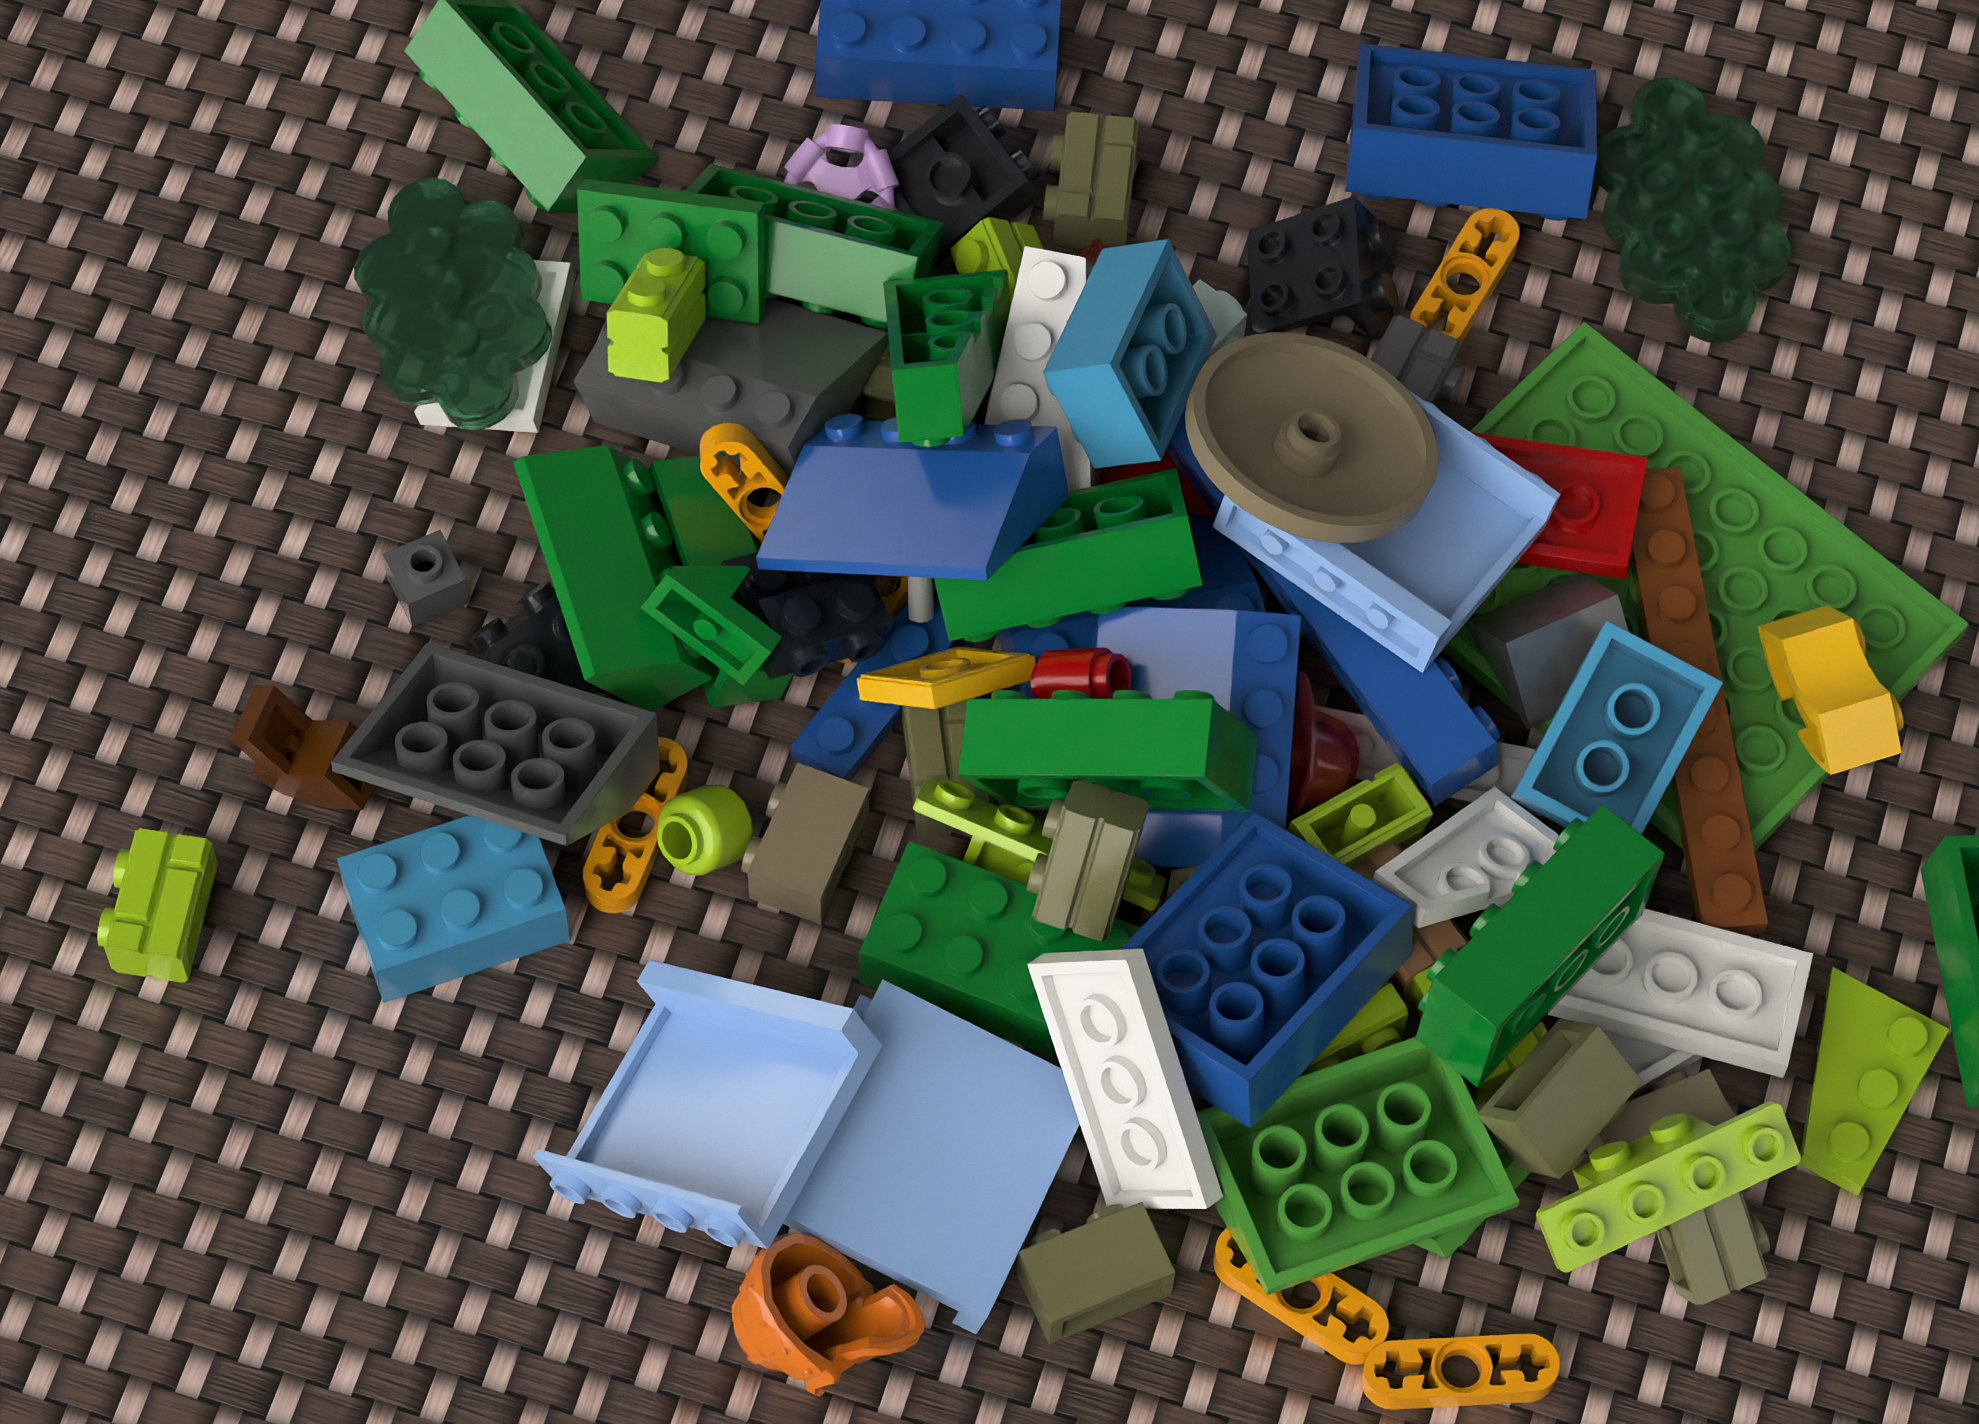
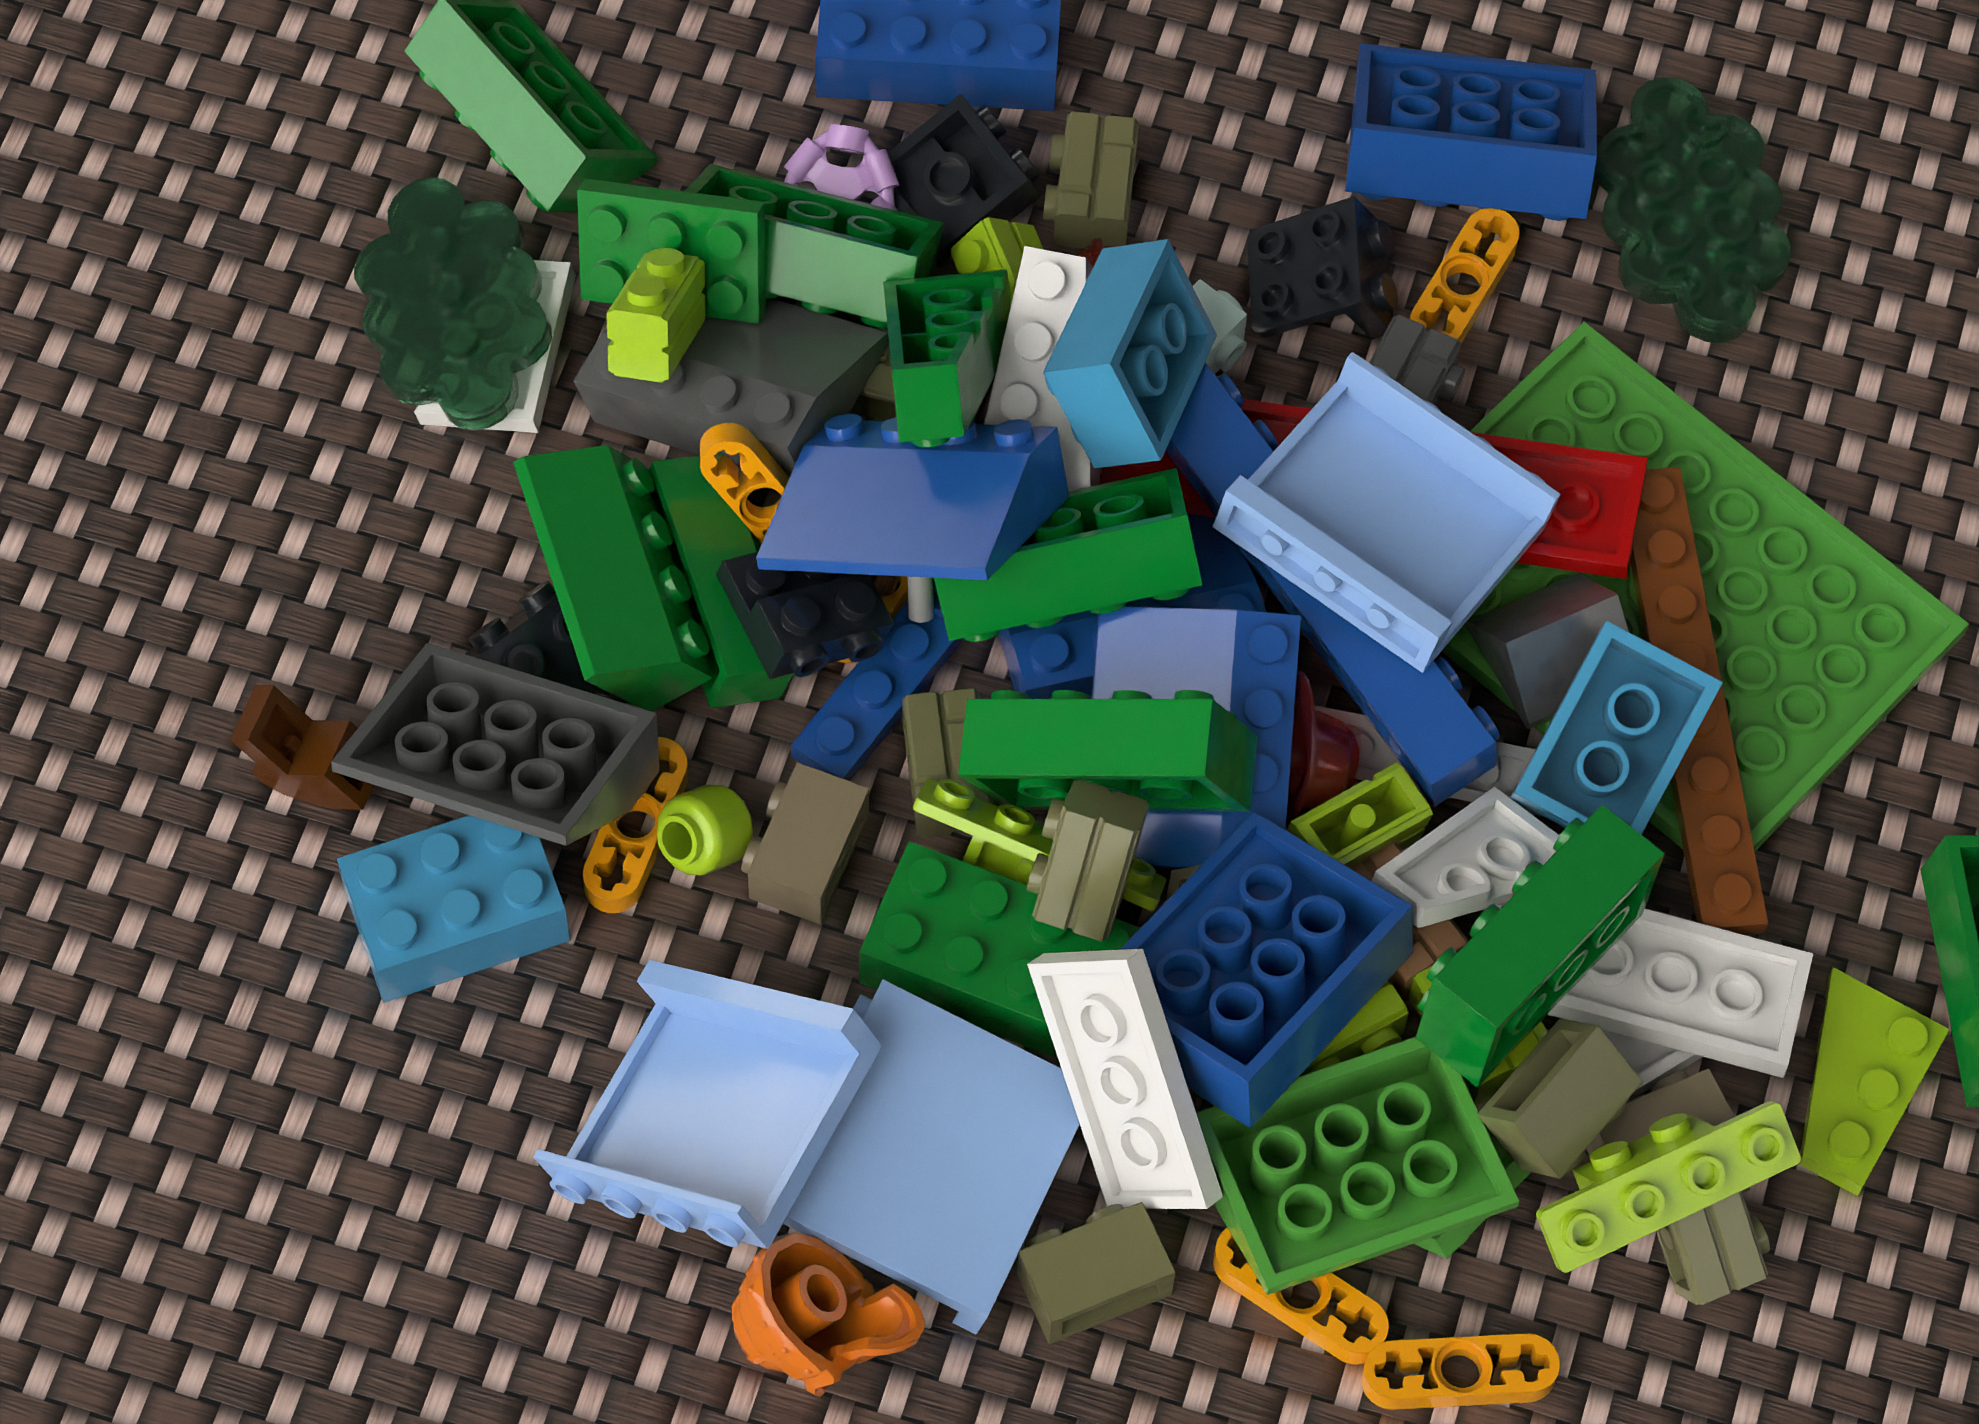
lime brick [97,828,218,983] -> none
dark grey plate [382,529,470,628] -> none
green slope [640,566,782,686] -> none
yellow tile [857,646,1036,709] -> none
red brick [1030,647,1132,699] -> none
dark tan dish [1185,332,1439,543] -> none
yellow brick [1758,605,1903,775] -> none

